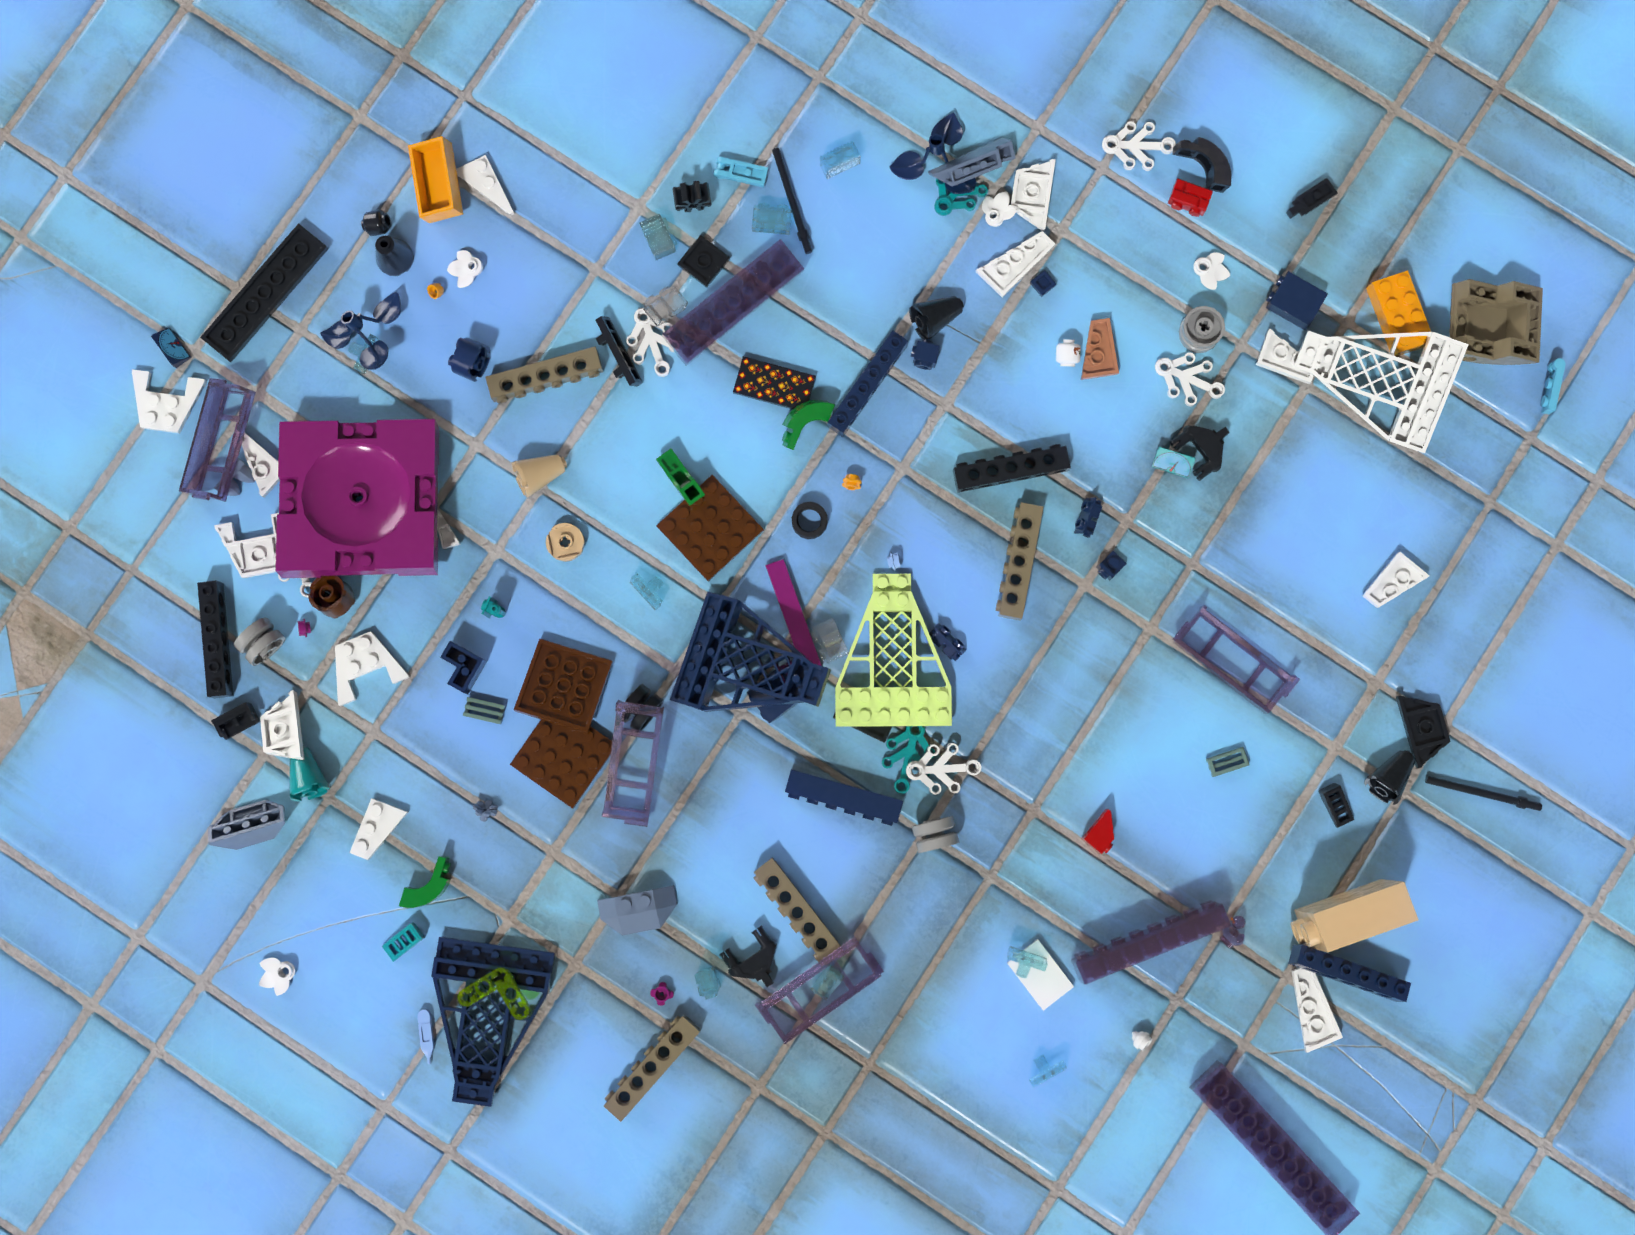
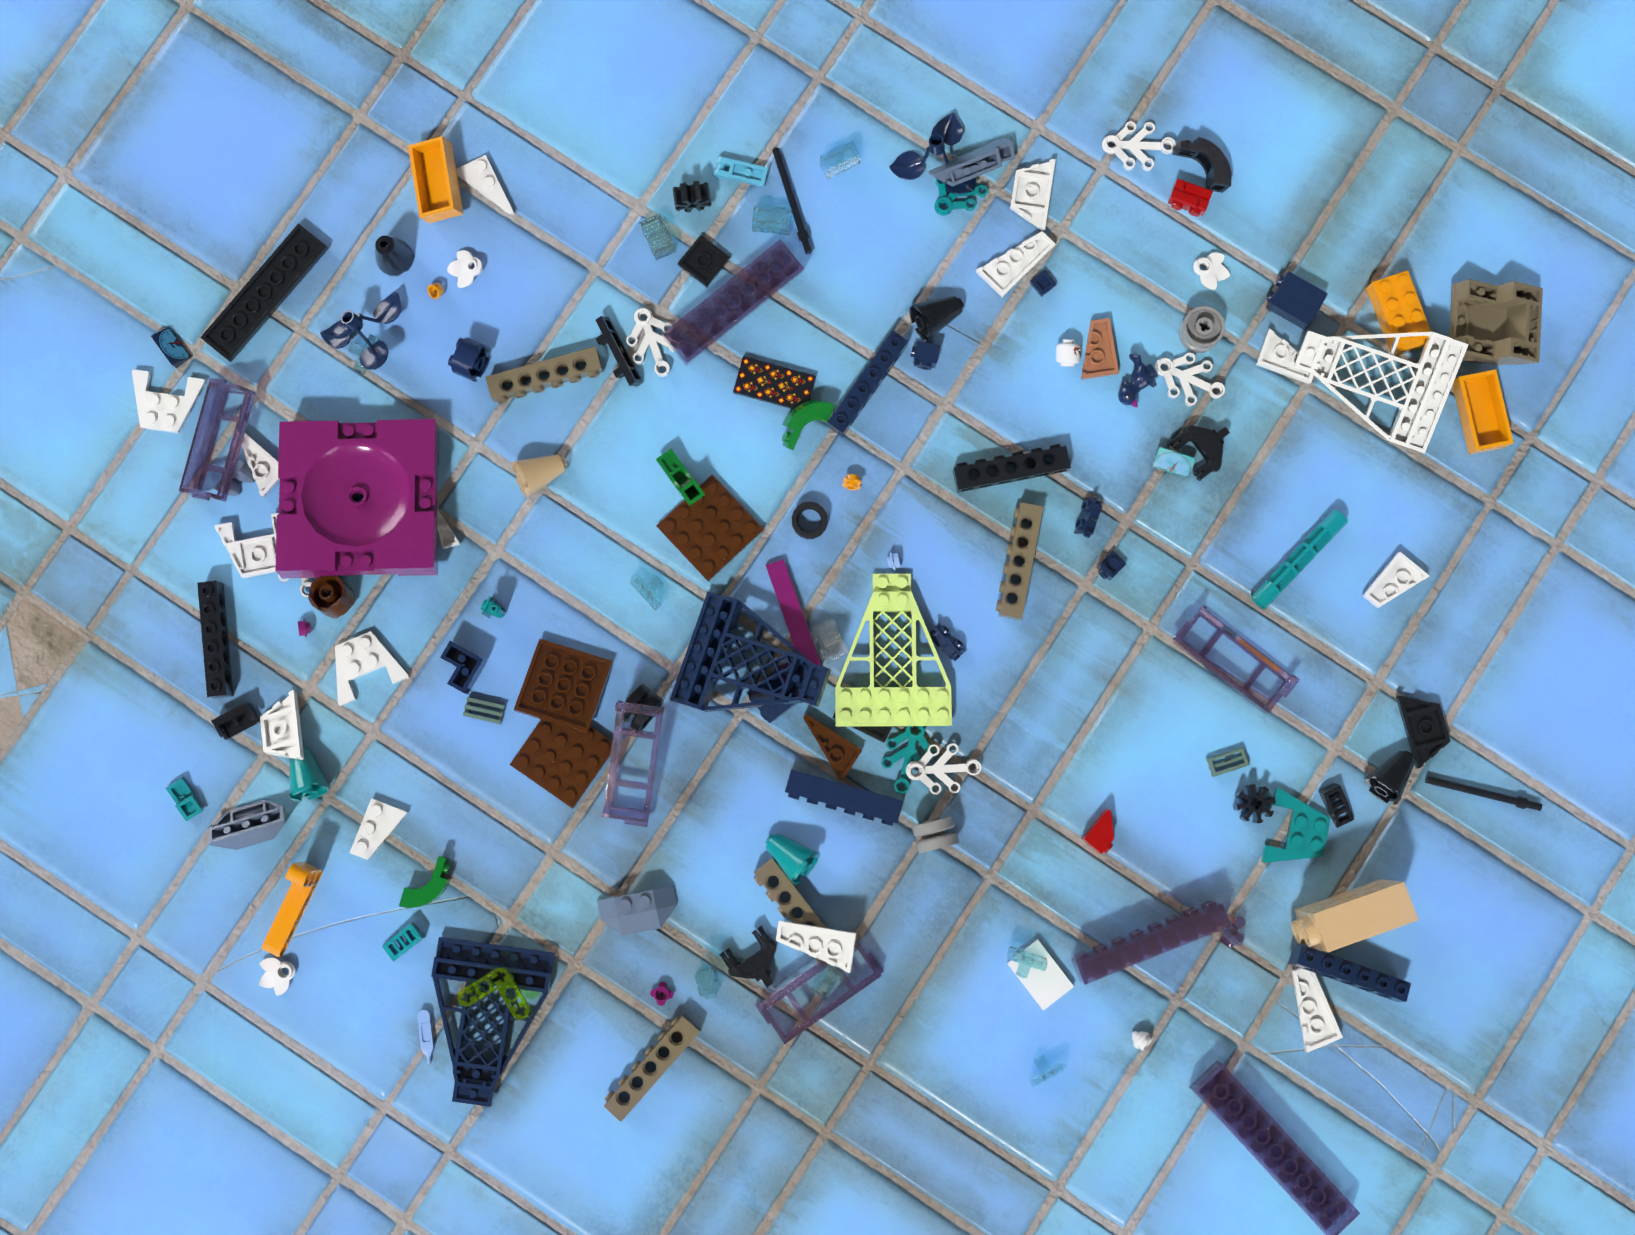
light grey wheel [234,617,285,666] -> none
black head [361,210,391,236] -> none
sand blue plant [473,800,498,822] -> none
tan plate [546,523,585,562] -> none
clear brick [643,286,688,326] -> none
white plate [982,191,1017,227] -> none
black hinge [1286,178,1338,219] -> none
medium azure plate [1540,358,1566,415] -> none
none -> teal slope [165,777,203,821]
none -> light orange beam [262,862,322,957]
none -> teal cone [765,833,820,885]
none -> white wing [776,920,857,973]
none -> reddish brown wing [803,714,862,781]
none -> dark blue animal [1118,354,1157,407]
none -> black gear [1233,784,1276,823]
none -> teal piece [1251,509,1348,610]
none -> teal wing [1261,788,1331,863]
none -> light orange piece [1452,369,1514,455]

